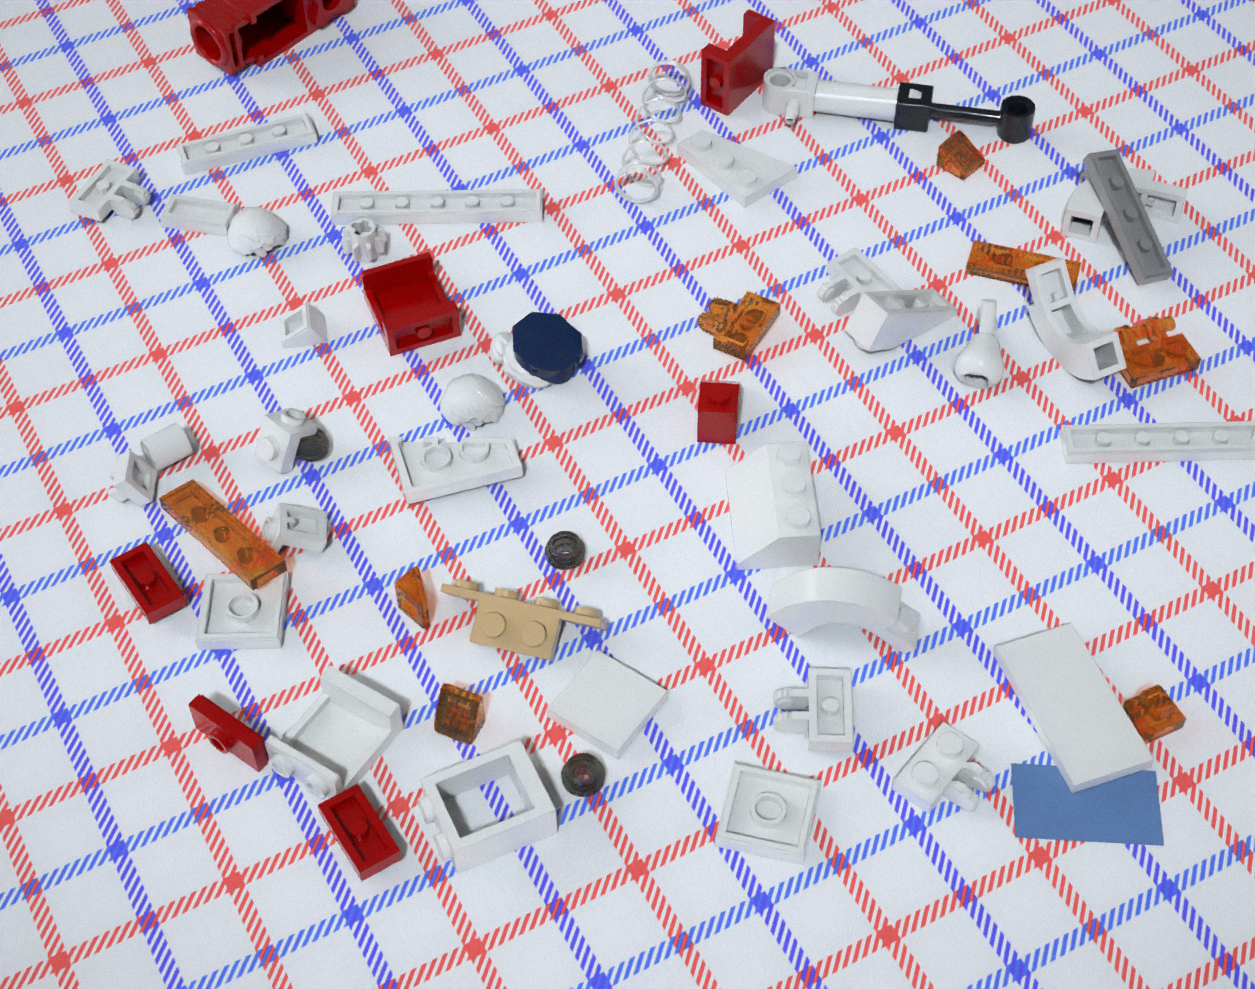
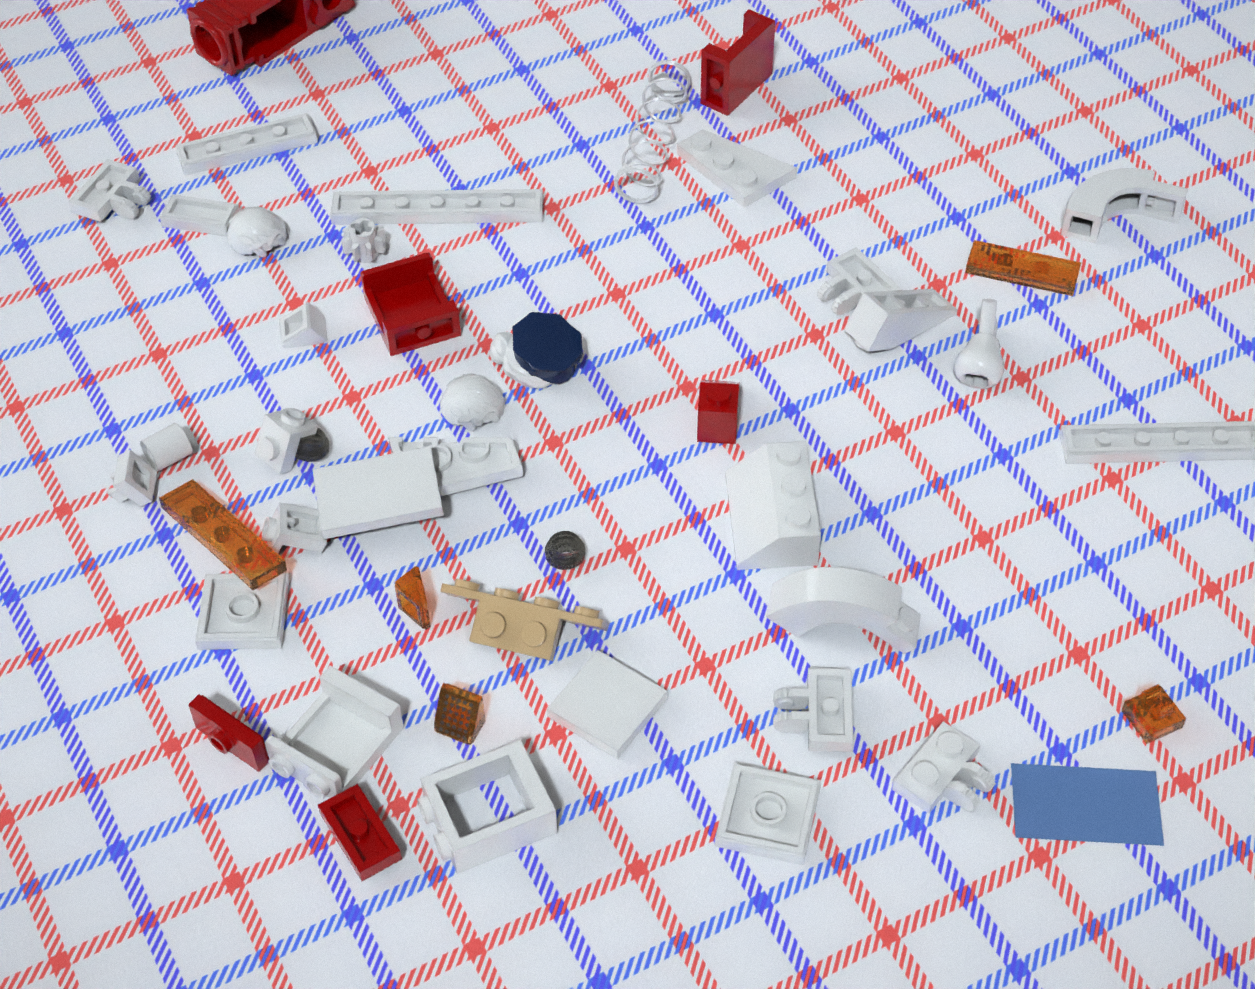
red plate [110,542,187,624] -> none
clear smoke plate [561,753,606,797] -> none
clear orange hinge [697,291,781,361] -> none
piece [762,67,1036,144] -> none
clear orange slope [936,130,985,181] -> none
white tile [993,623,1154,793] -> none
white arch [1025,258,1127,381] -> none
light grey tile [1083,149,1174,285] -> none
clear orange plate [1113,316,1201,389] -> none
none -> white tile [312,446,444,539]

